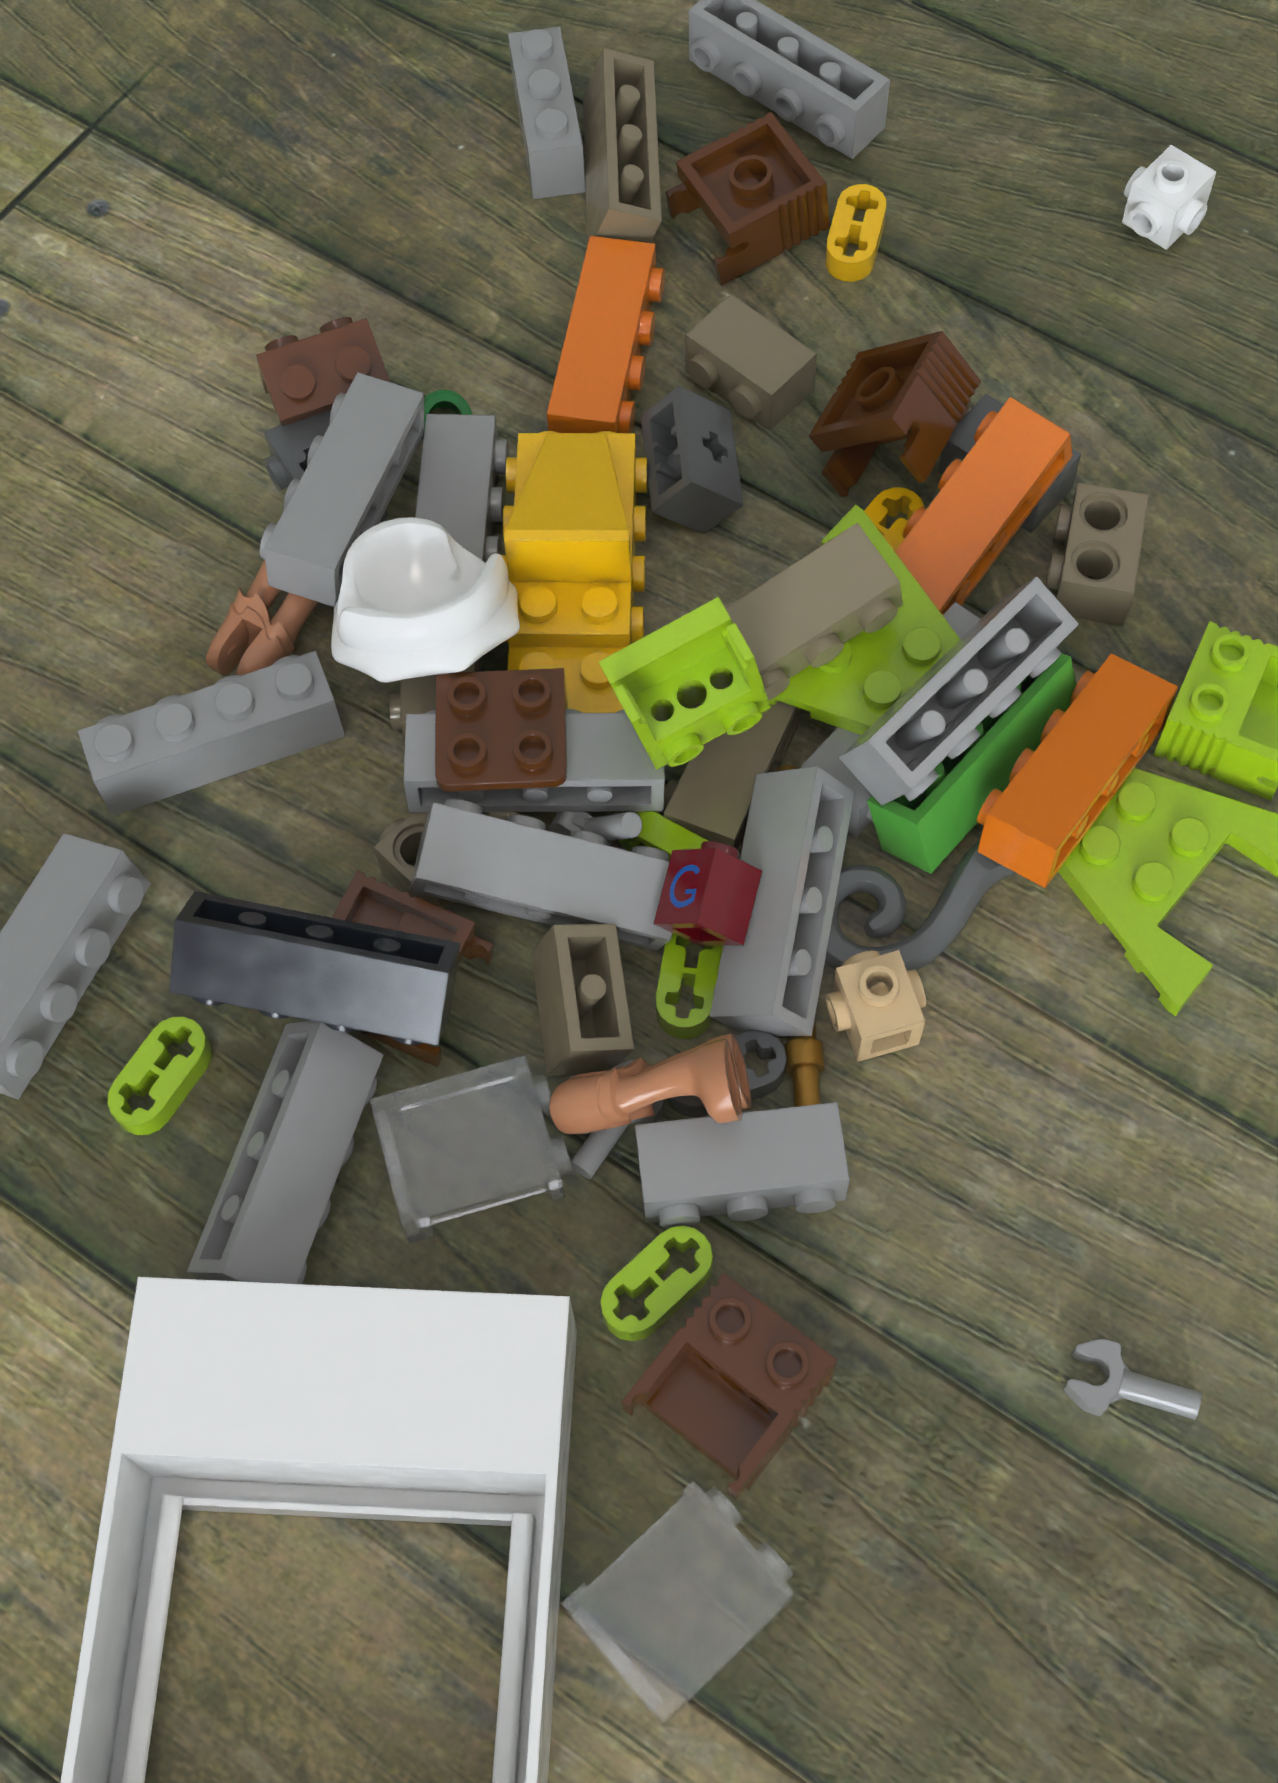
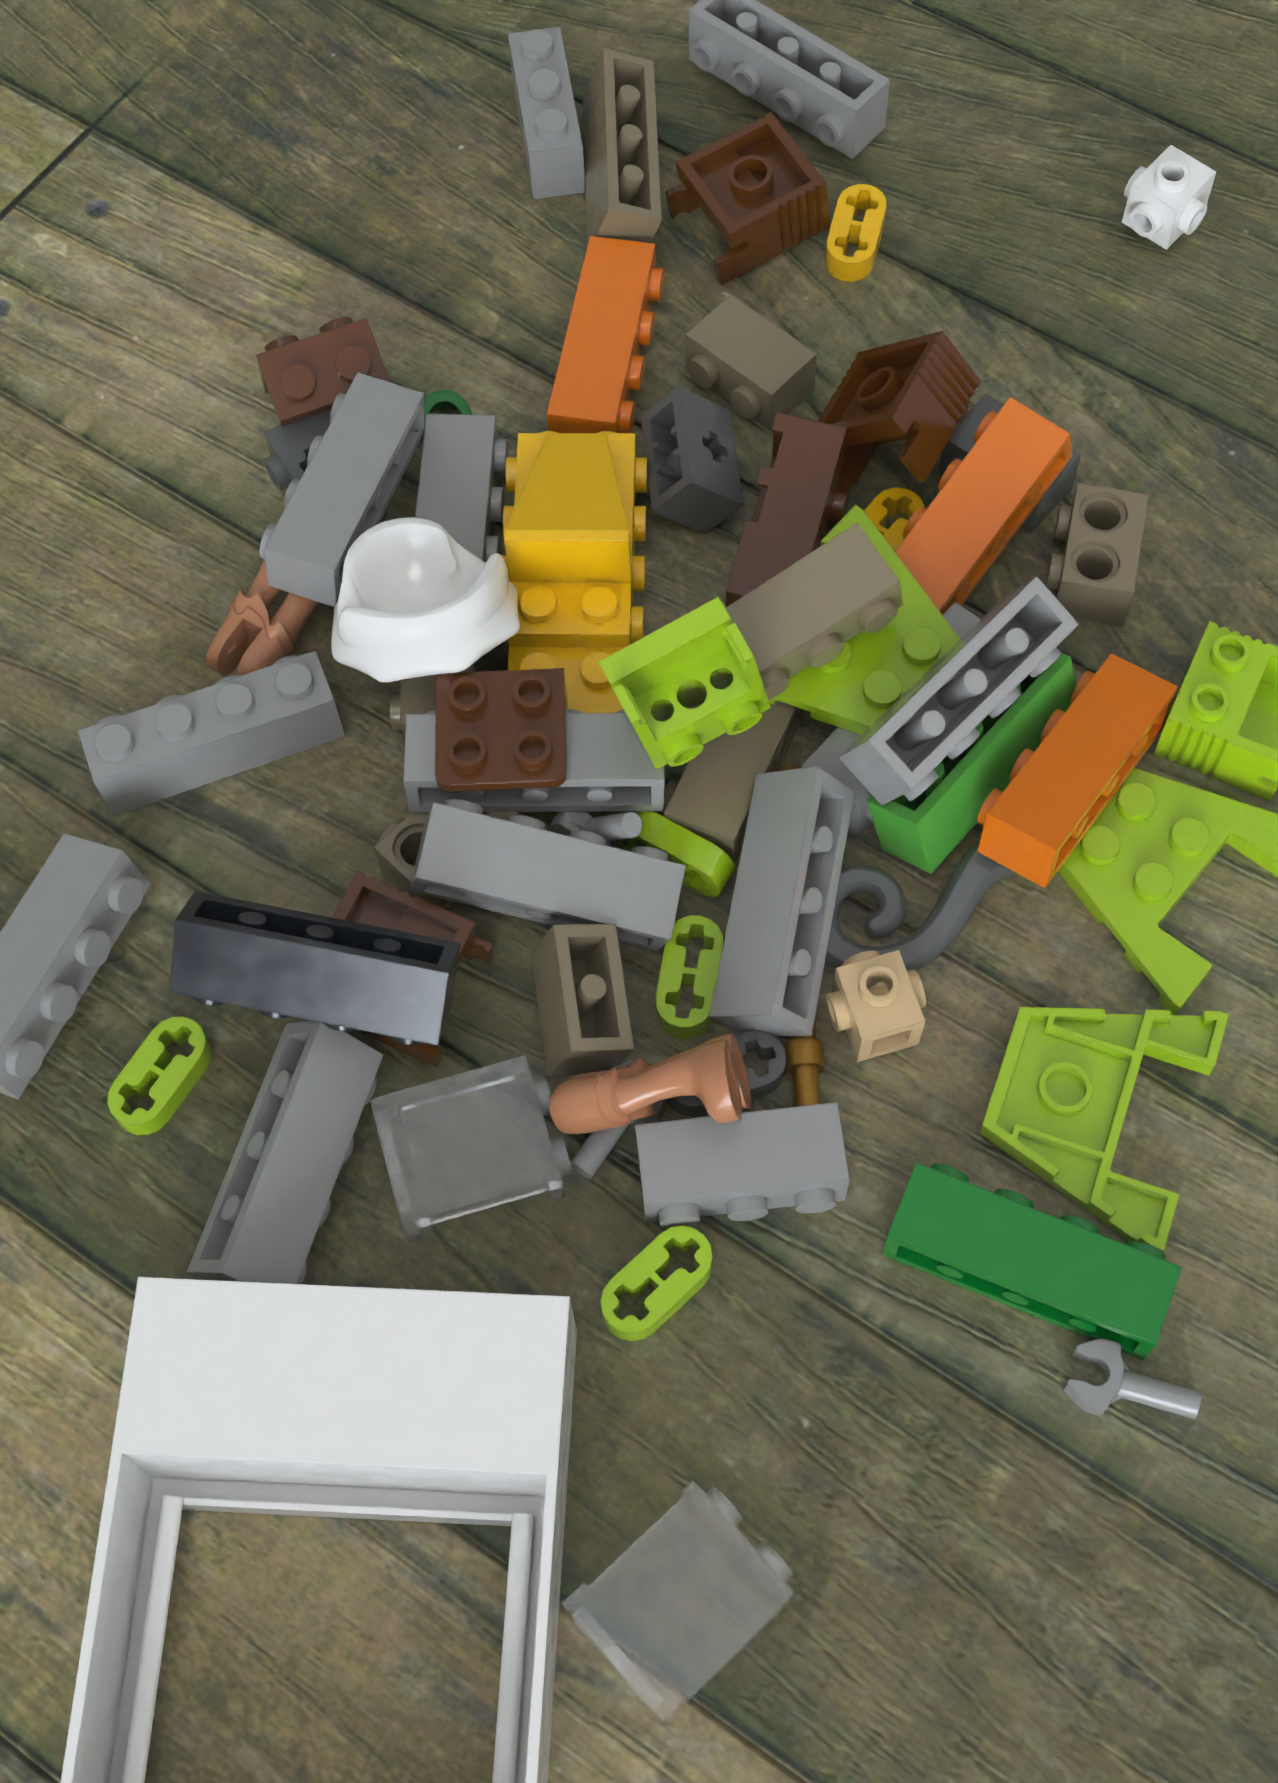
reddish brown piece [622,1273,837,1500] -> none
dark red brick [653,841,762,945] -> none
none -> reddish brown wedge [725,412,850,608]
none -> green brick [882,1162,1182,1361]
none -> lime wing [979,1007,1229,1252]

